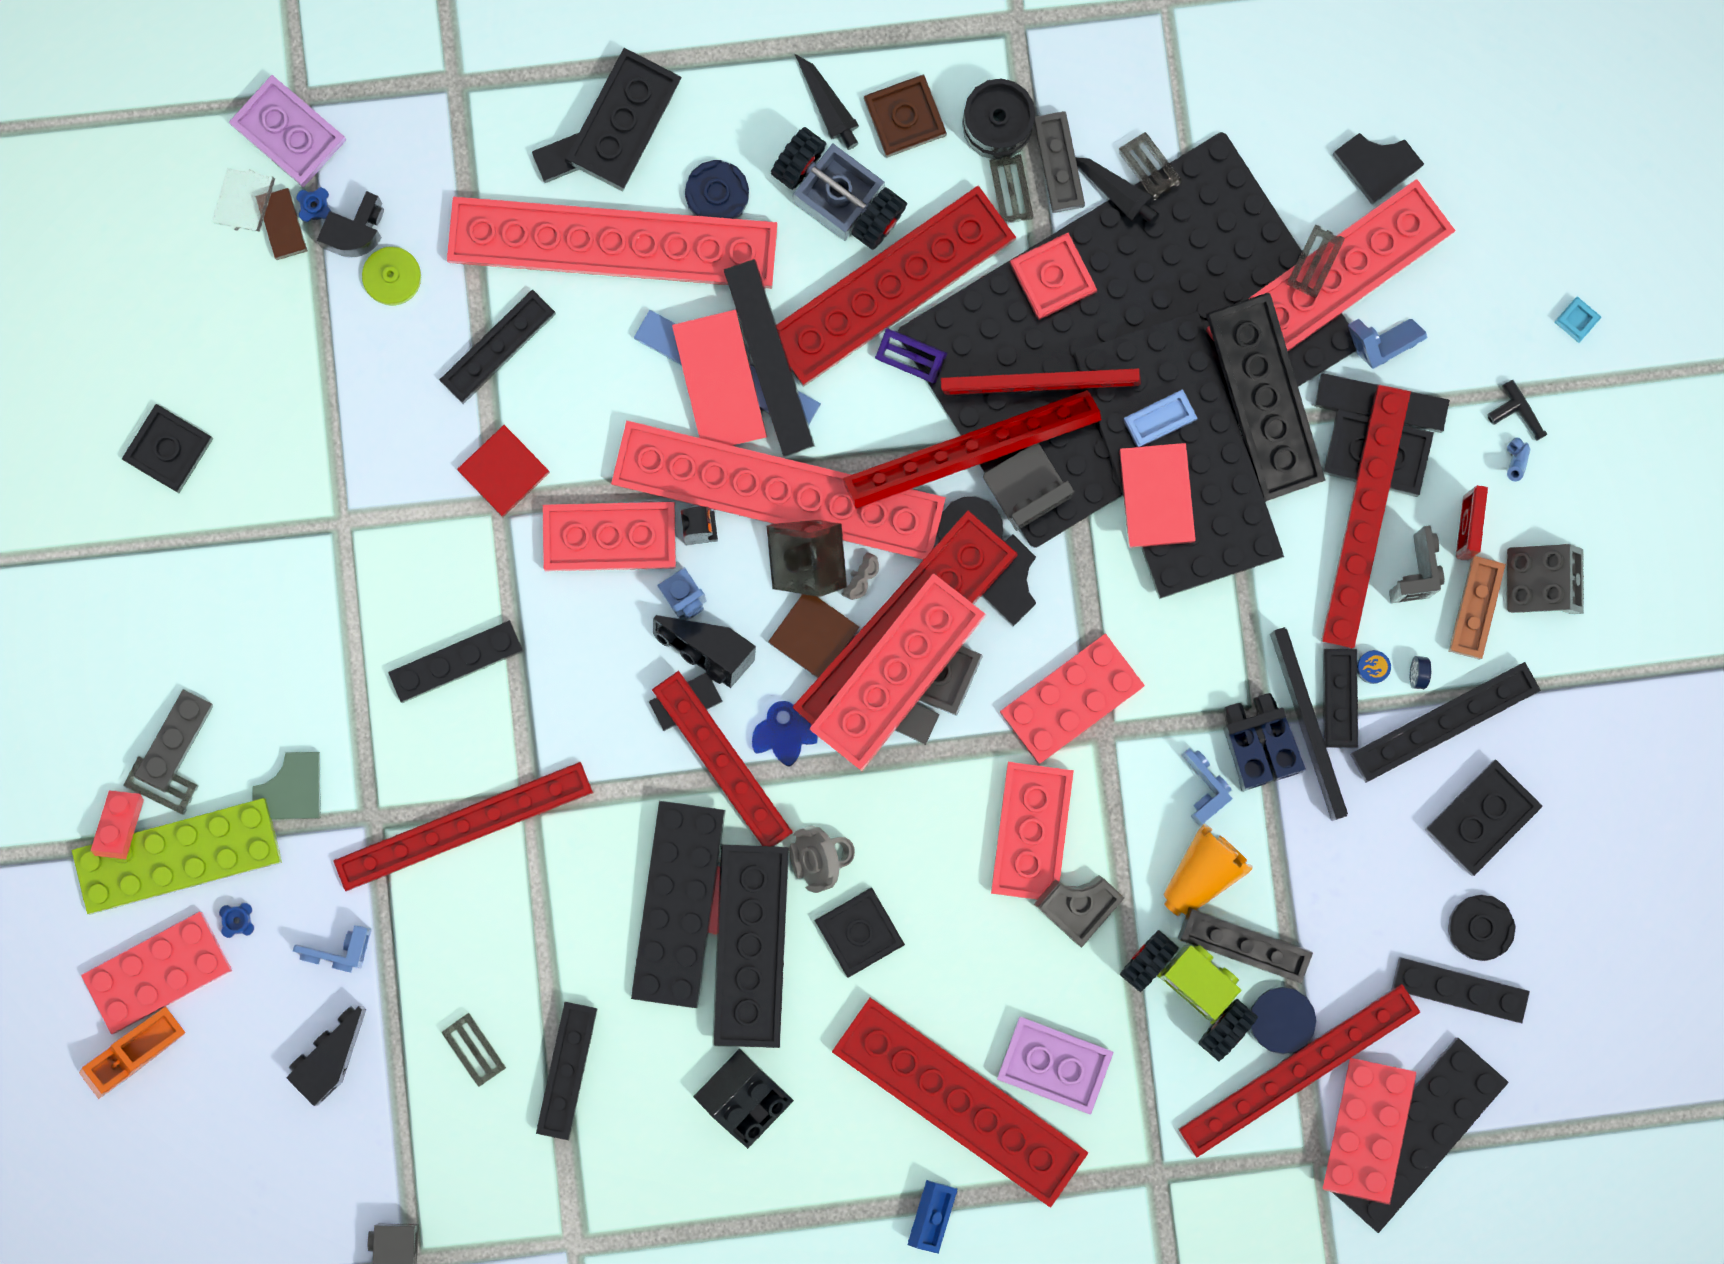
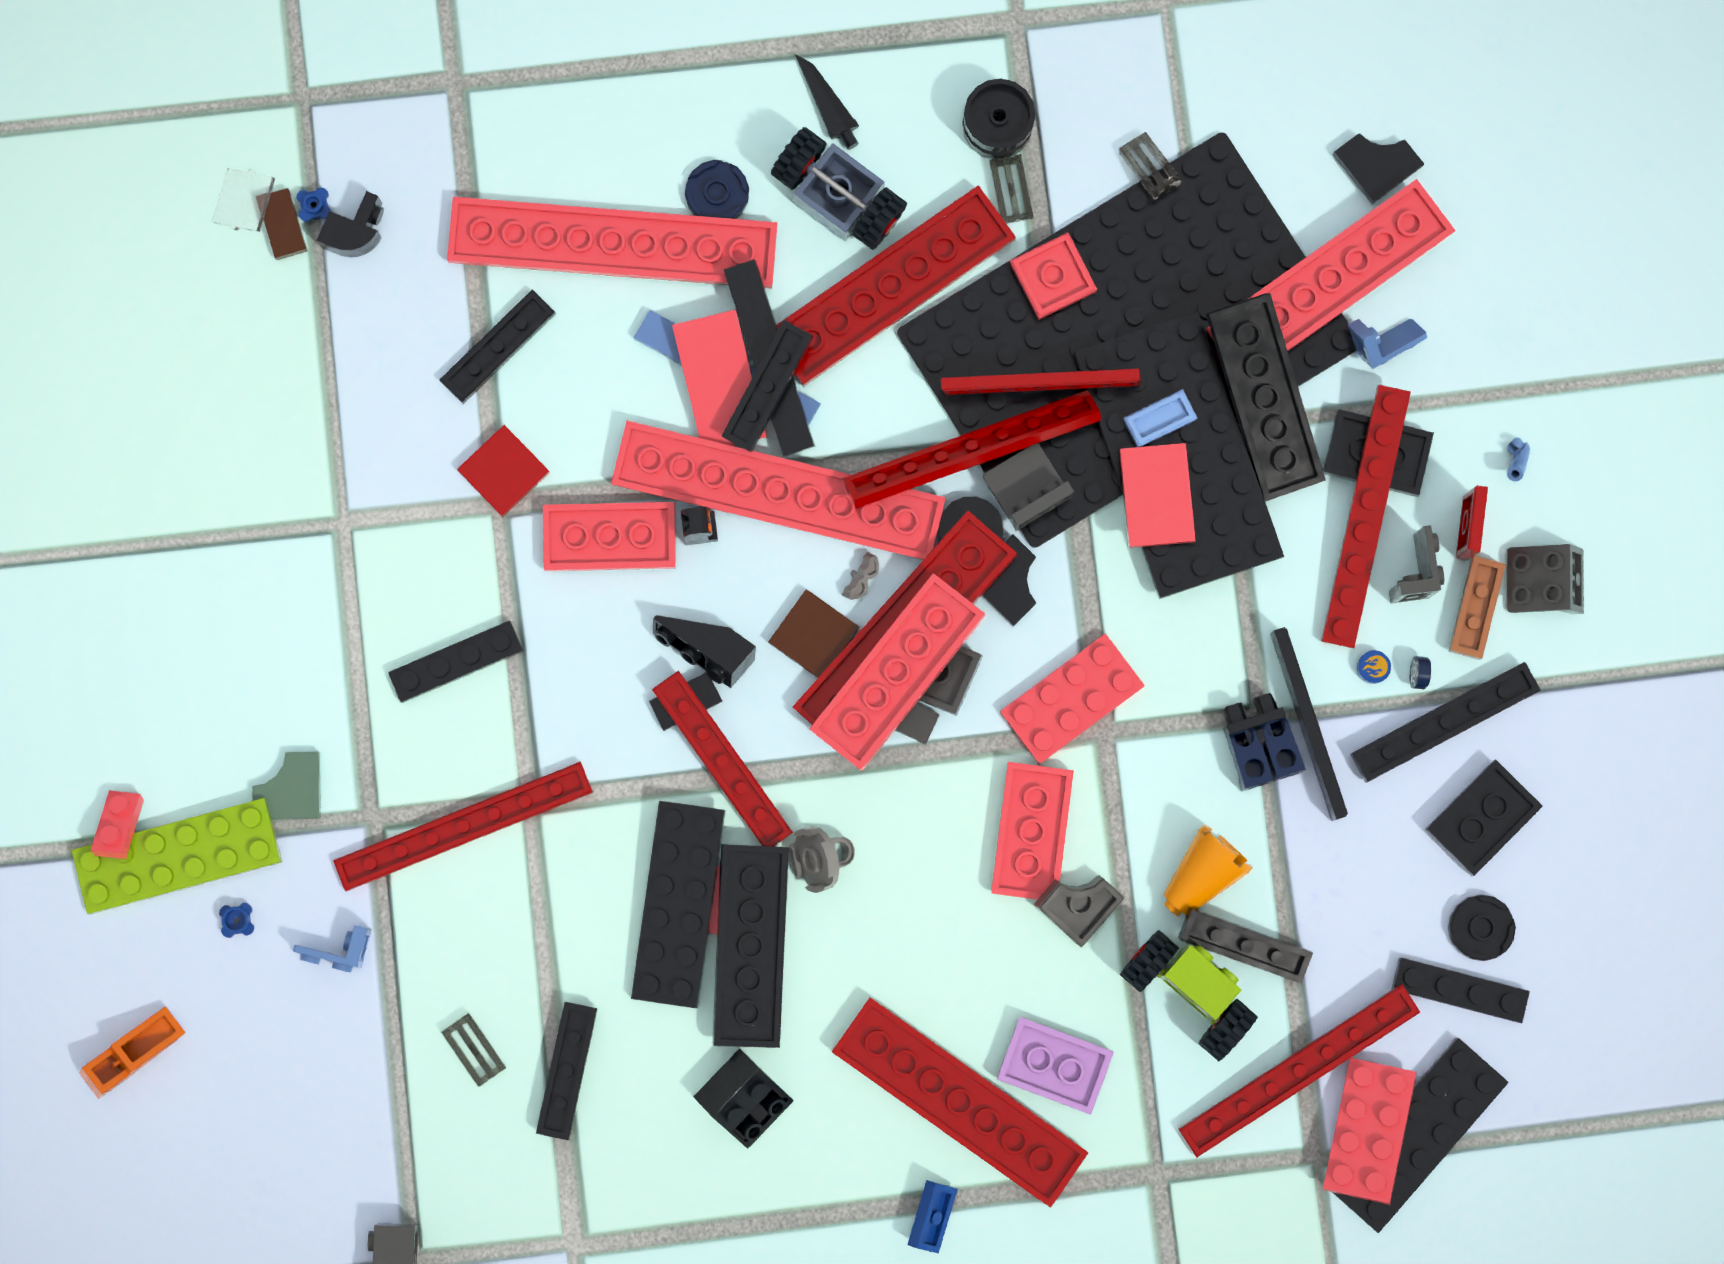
coral plate [81,912,233,1034] -> none
black tile [122,404,214,494] -> none
clear smoke tile [123,756,199,815] -> none
dark grey plate [134,689,213,793] -> none
lavender plate [229,75,346,188] -> none
black slope [286,1006,367,1106] -> none
lime piece [362,247,422,306] -> none
black tile [532,133,579,184] -> none
black plate [565,47,682,192] -> none
medium blue bracket [657,567,707,619] -> none
clear blue plate [752,701,818,767] -> none
clear smoke slope [766,520,847,597] -> none
black tile [814,887,905,978] -> none
reddish brown tile [863,74,947,158] -> none
dark purple tile [875,328,947,383] -> none
dark grey plate [1034,111,1085,213] -> none
black bar [1076,157,1159,224] -> none
medium blue bracket [1182,748,1233,826] -> none
dark blue tile [1250,987,1316,1054] -> none
clear smoke tile [1286,224,1345,298] -> none
black tile [1314,373,1450,433] -> none
black tile [1323,649,1358,748] -> none
black piece [1487,380,1548,441] -> none
medium azure tile [1554,296,1602,343] -> none
none -> black plate [722,320,814,452]

